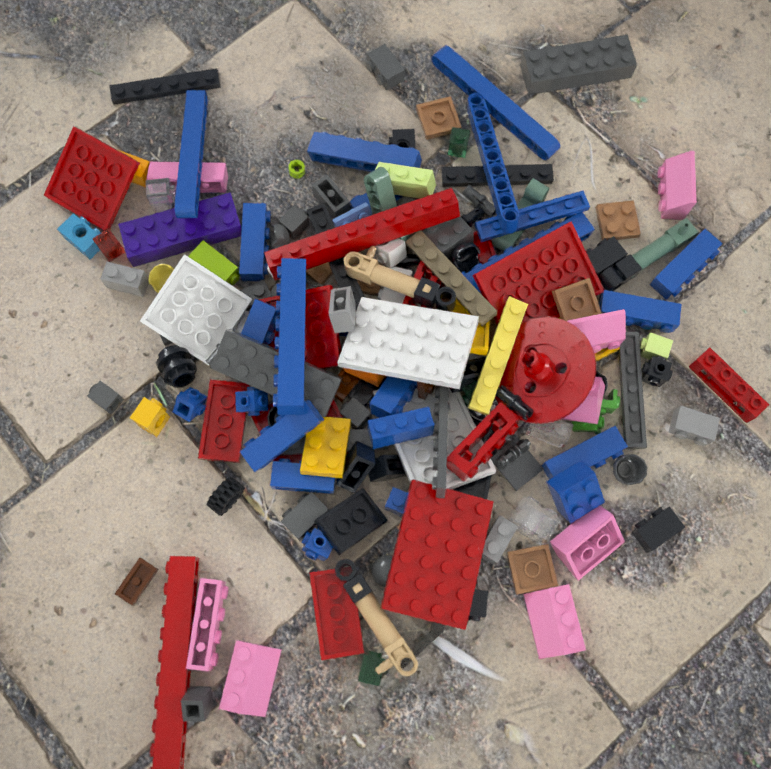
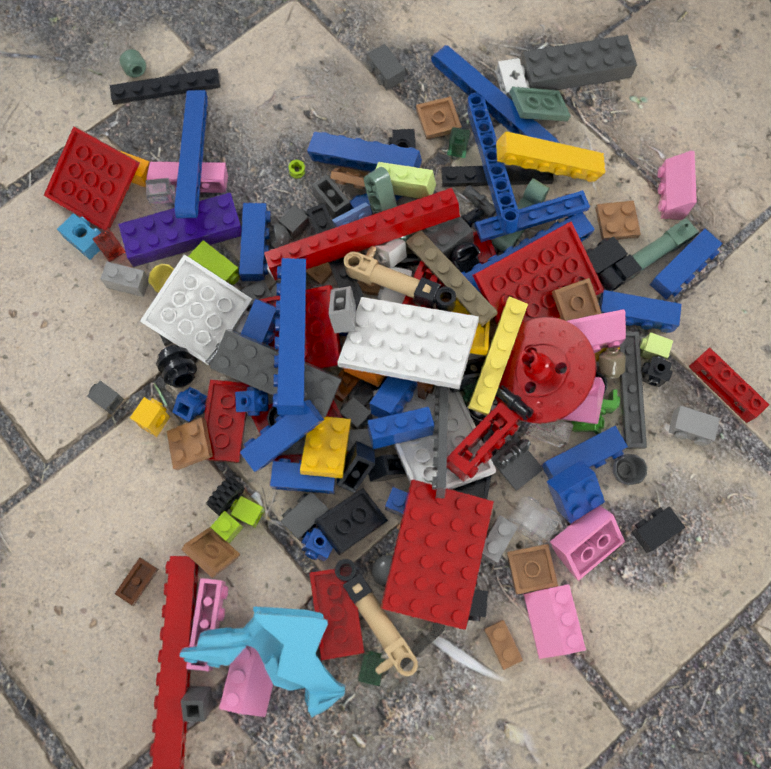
none -> sand green head [119,49,147,78]
none -> medium nougat plate [167,417,213,470]
none -> medium azure piece [180,606,346,717]
none -> medium nougat plate [181,527,240,578]
none -> lime brick [211,511,244,543]
none -> lime brick [230,496,265,528]
none -> medium nougat plate [330,166,369,189]
none -> medium nougat plate [484,620,523,670]
none -> white brick [496,58,529,101]
none -> yellow brick [496,131,605,182]
none -> sand green plate [509,86,571,122]
none -> dark tan head [599,348,626,379]

